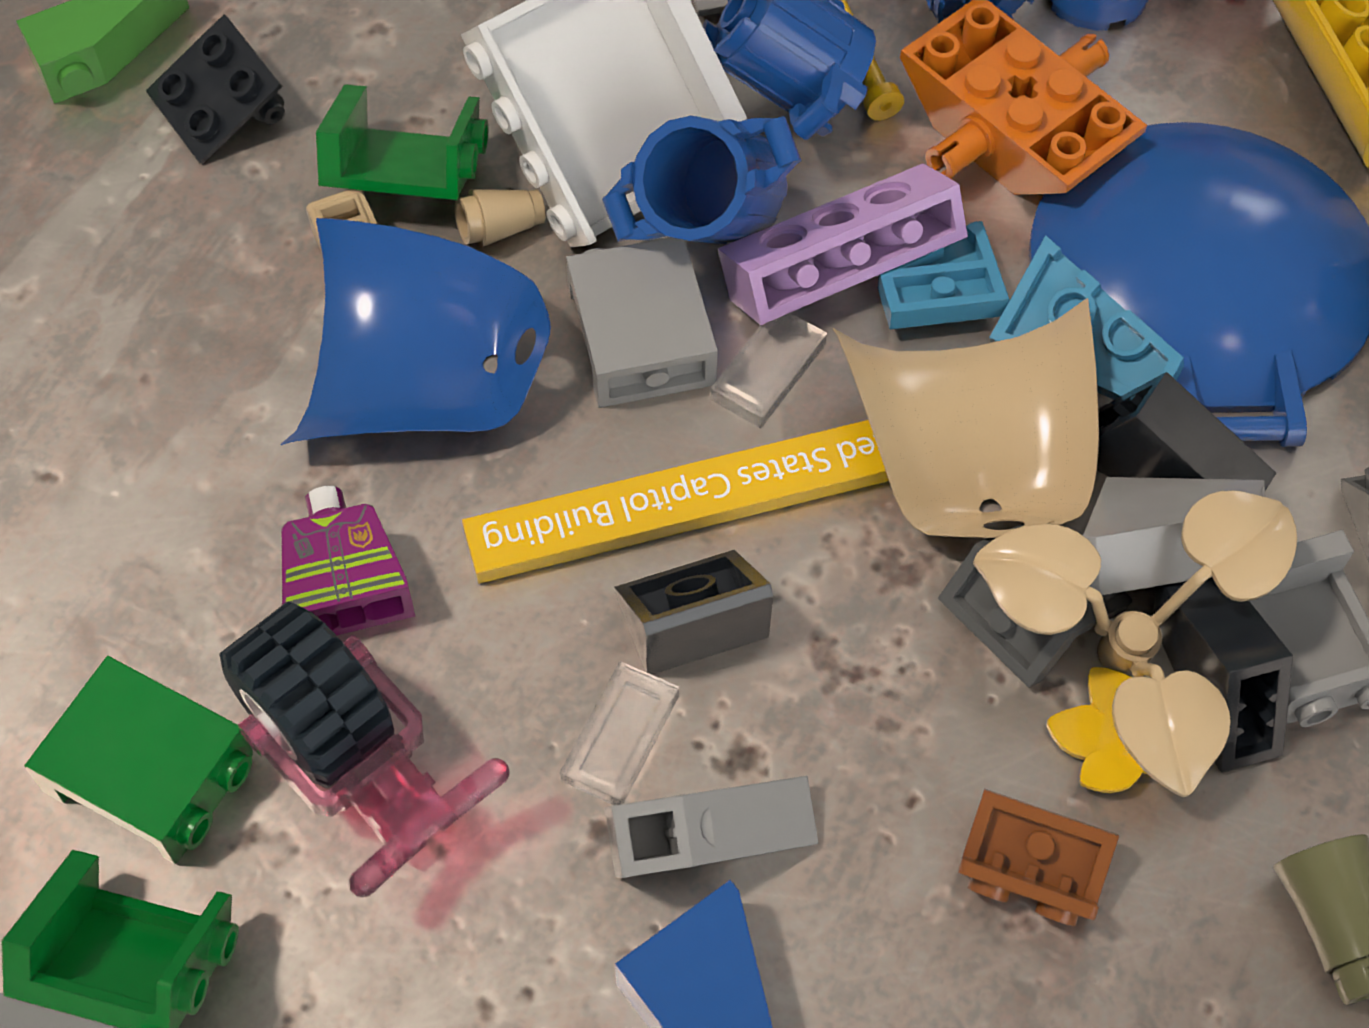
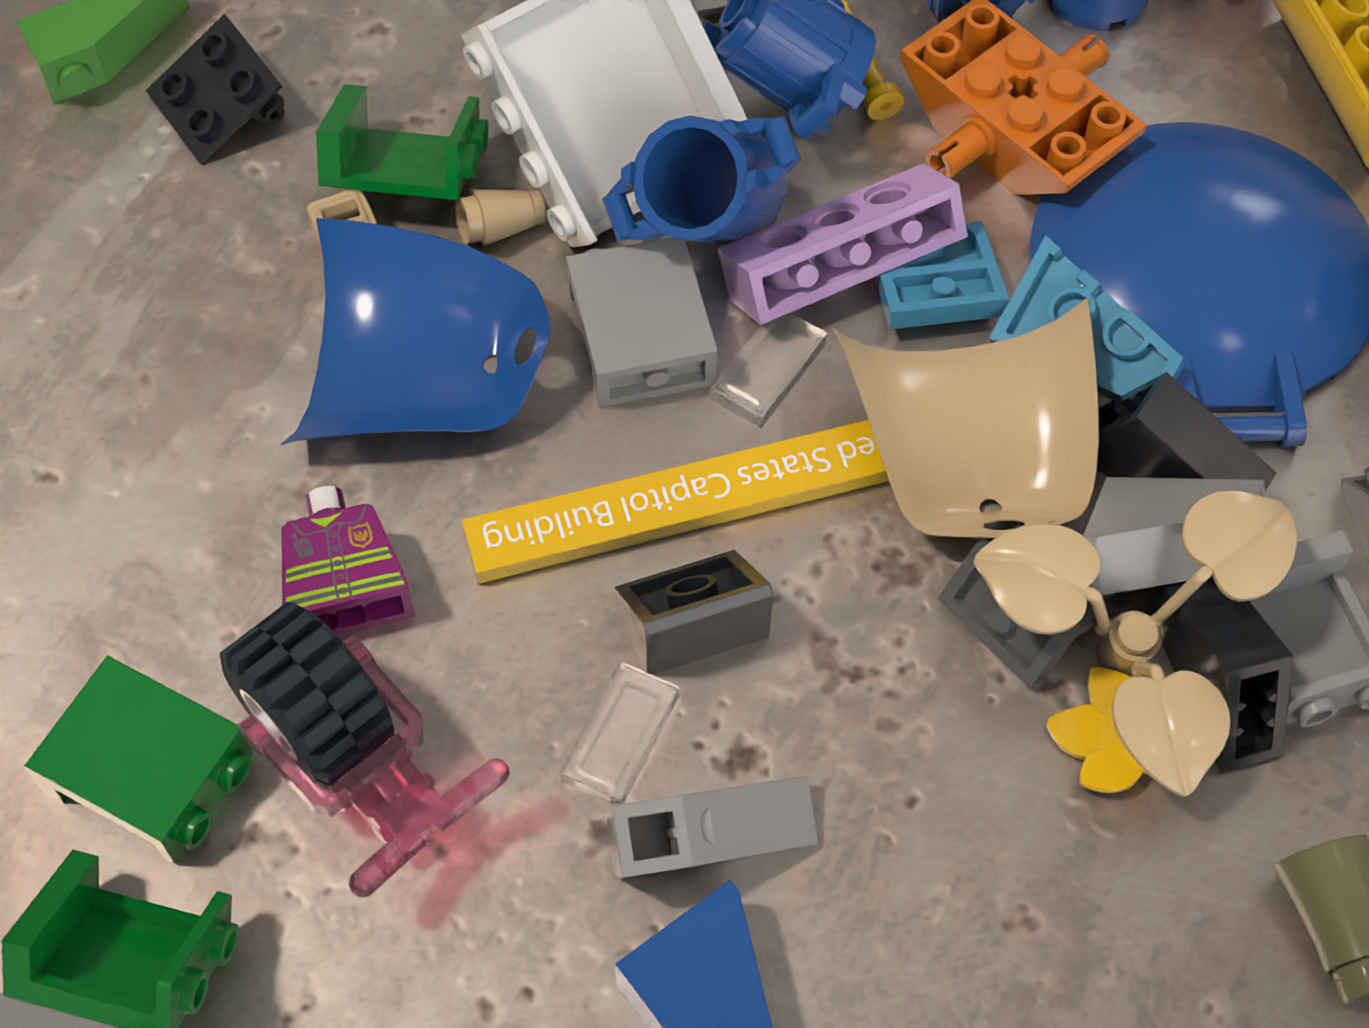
dark orange bracket [958,788,1119,926] -> none

